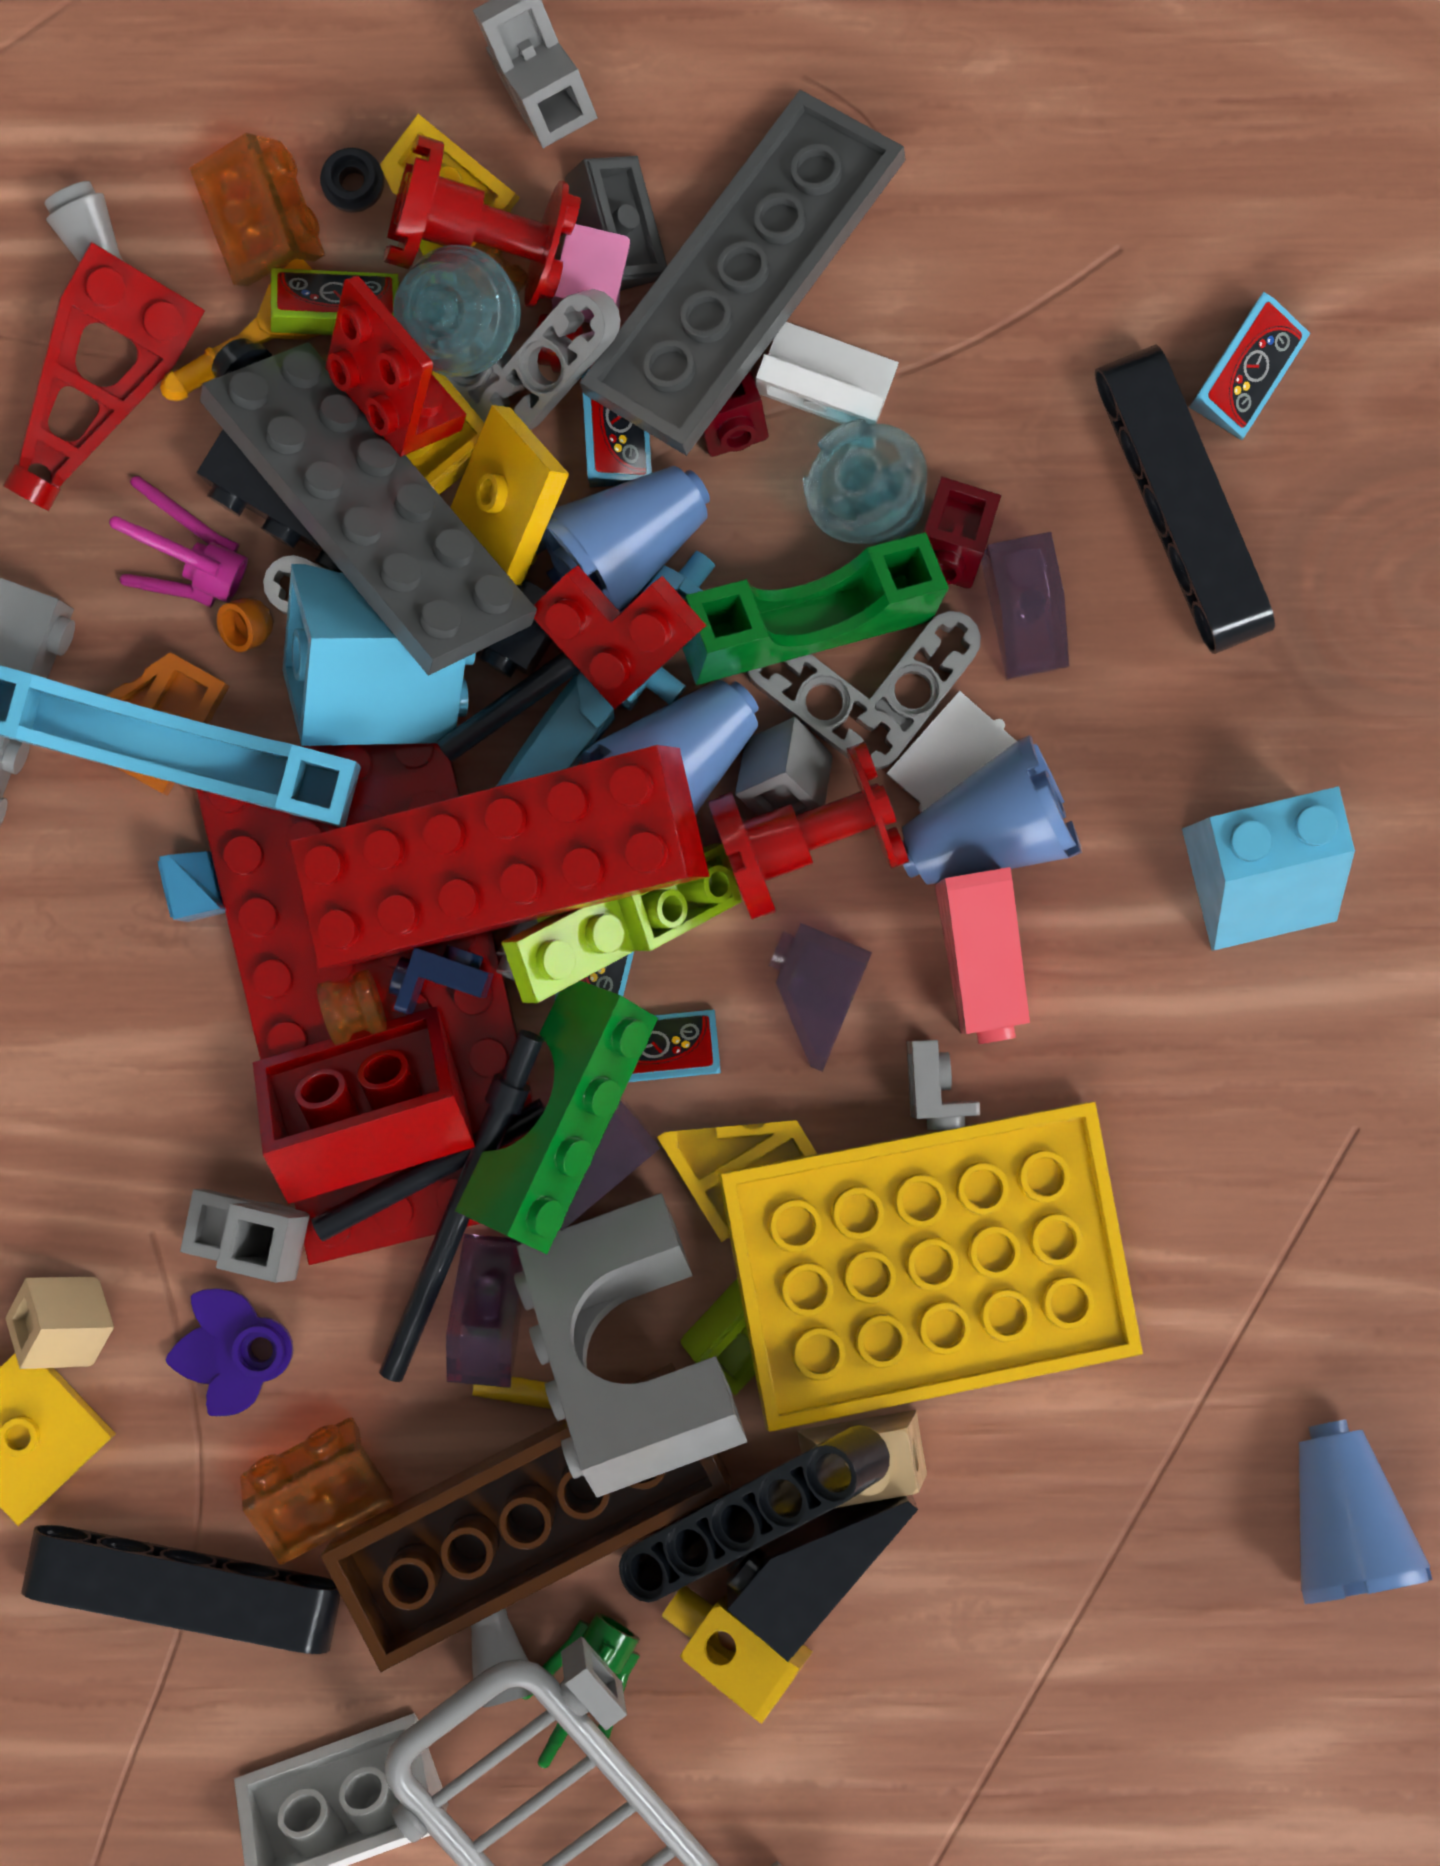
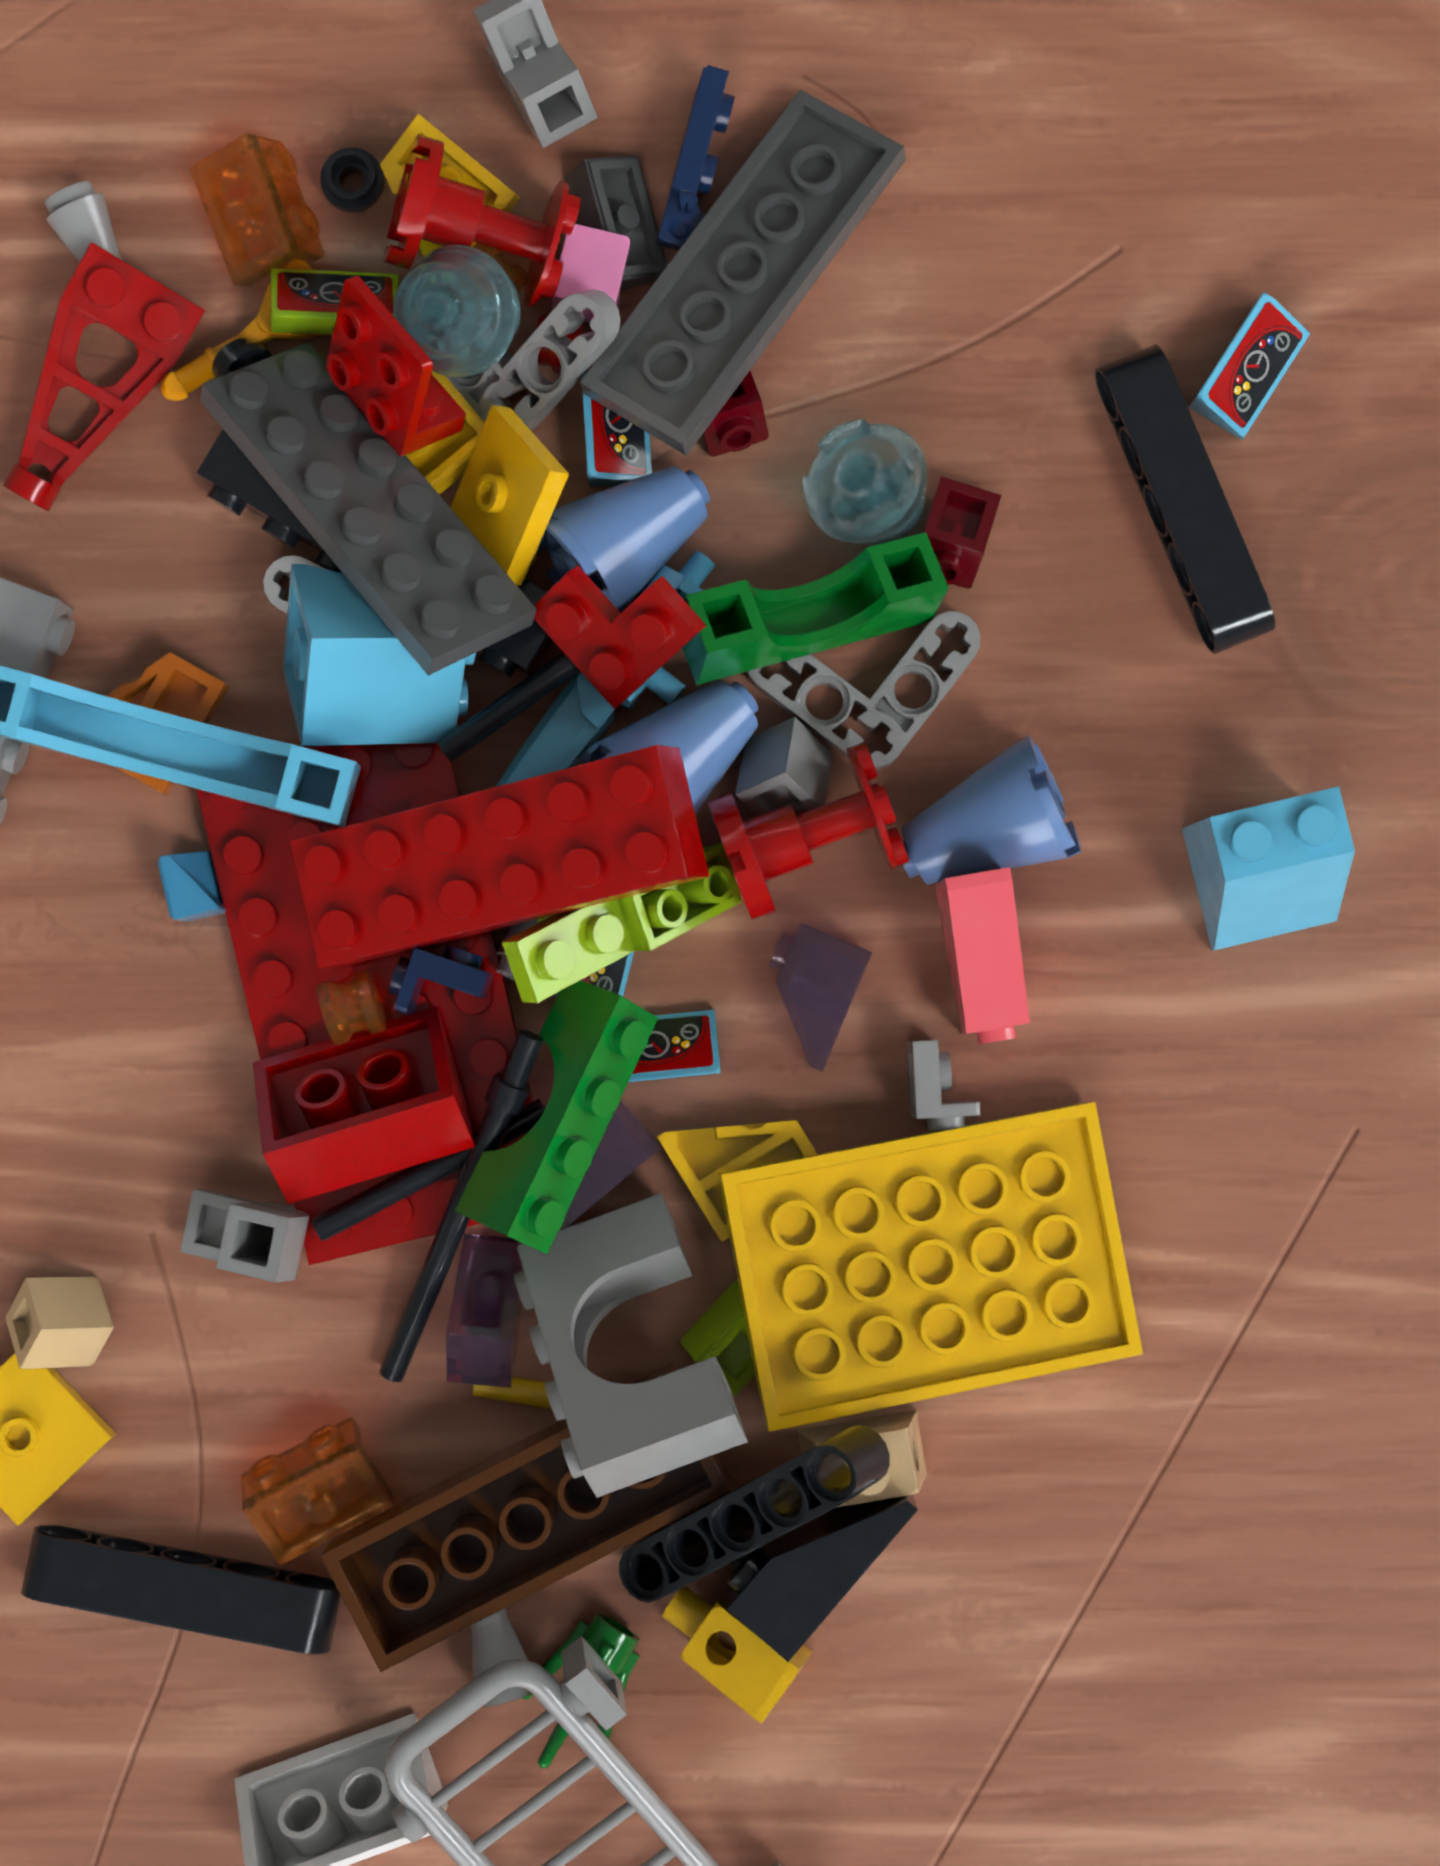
dark pink plant [109,476,248,608] -> none
dark purple plate [165,1288,294,1416] -> none
orange hinge [217,598,274,652] -> none
white panel [755,322,899,435] -> none
white piece [886,691,1016,813] -> none
clear purple slope [981,532,1069,680] -> none
medium blue cone [1299,1420,1433,1604] -> none
none -> dark blue hinge [656,65,735,251]

